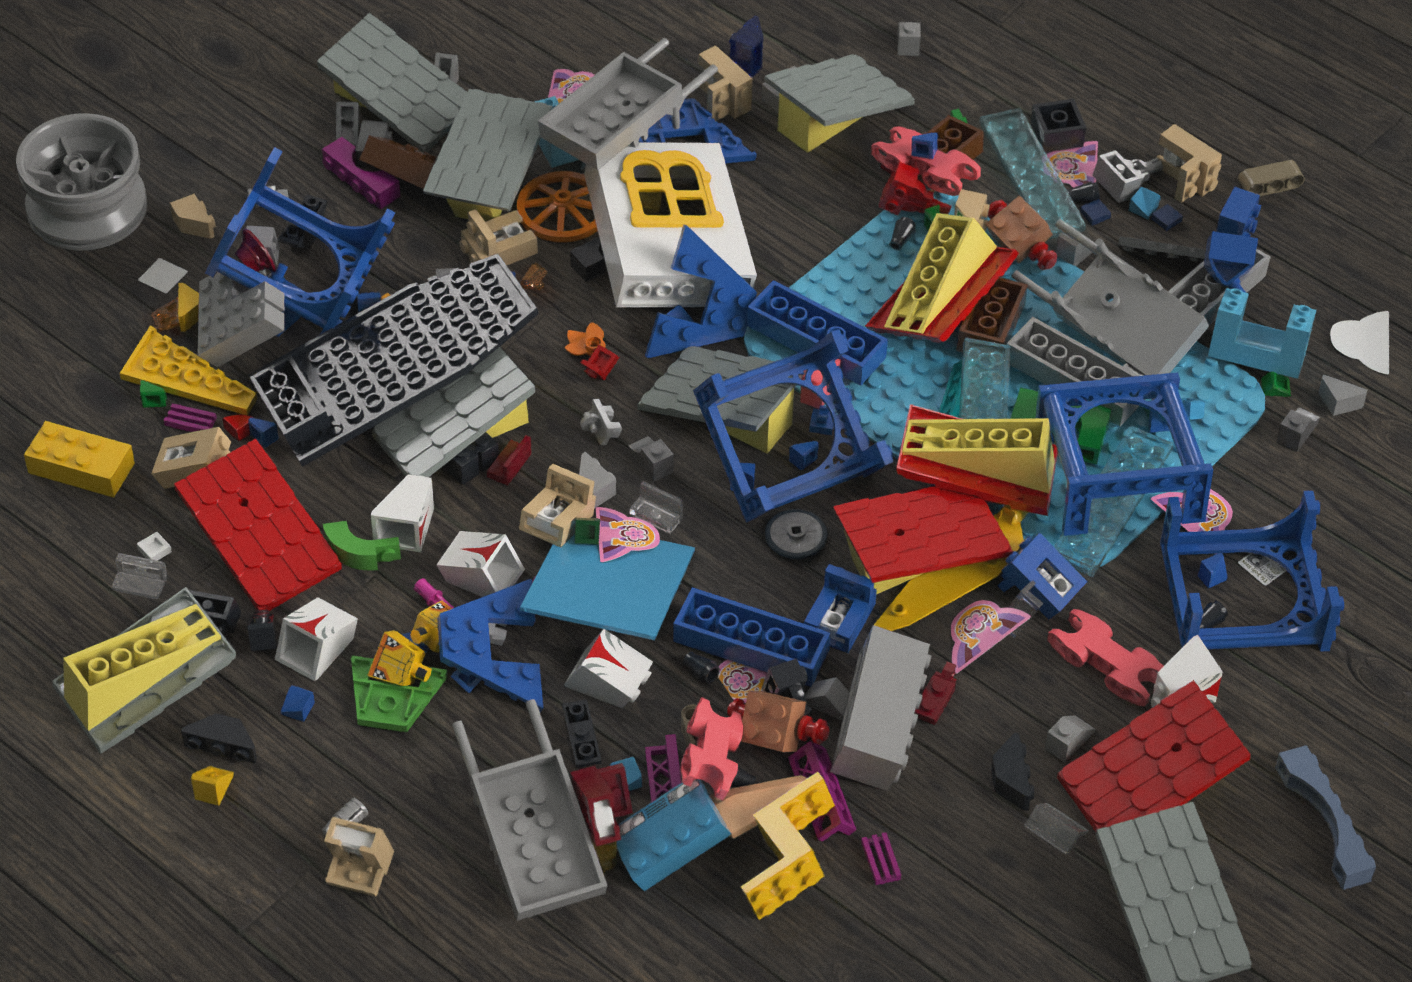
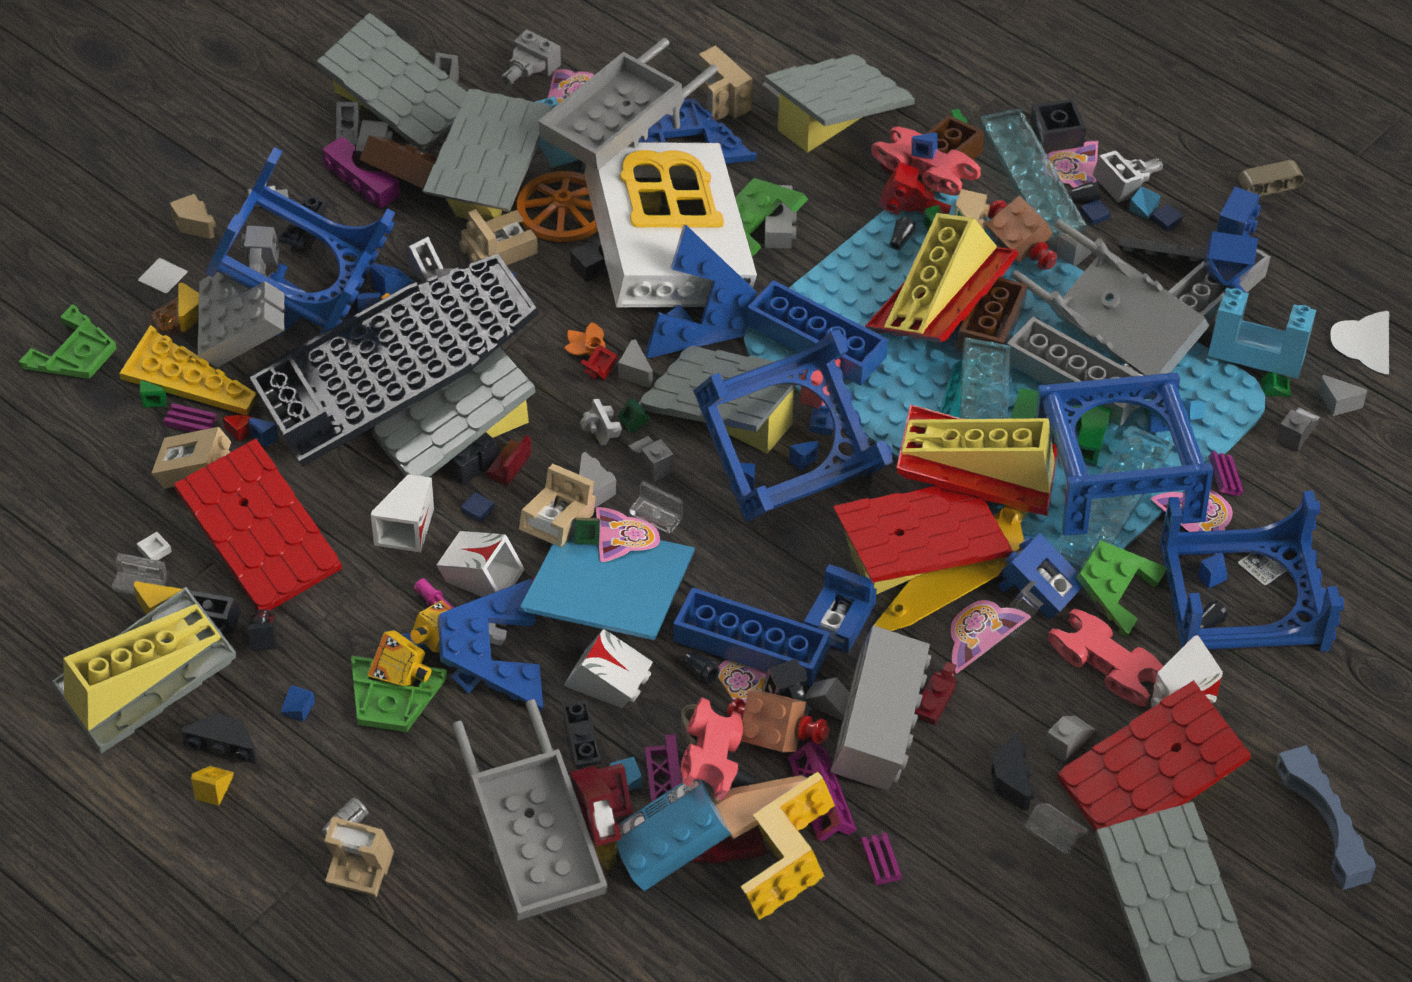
light grey wheel [16,113,147,250] -> none
yellow brick [24,421,135,497] -> none
dark red hat [234,228,276,273] -> none
white slope [275,598,358,681] -> none
bright green arch [323,521,401,570] -> none
clear orange piece [520,263,548,290] -> none
clear blue slope [729,15,763,78] -> none
flat silver wheel [765,509,828,559] -> none
light grey slope [897,22,920,56] -> none
tan brick [1157,124,1222,203] -> none
none -> bright green wing [19,304,117,379]
none -> yellow slope [133,581,182,614]
none -> blue slope [370,263,414,296]
none -> light grey slope [408,237,444,283]
none -> dark blue tile [461,492,495,523]
none -> light grey brick [500,30,561,87]
none -> light grey slope [618,339,653,388]
none -> dark green tile [618,399,650,432]
none -> dark red hinge [693,829,765,863]
none -> bright green wing [735,178,808,257]
none -> light grey arch [765,185,797,248]
none -> bright green wing [1076,540,1167,638]
none -> magenta tile [1208,451,1243,496]

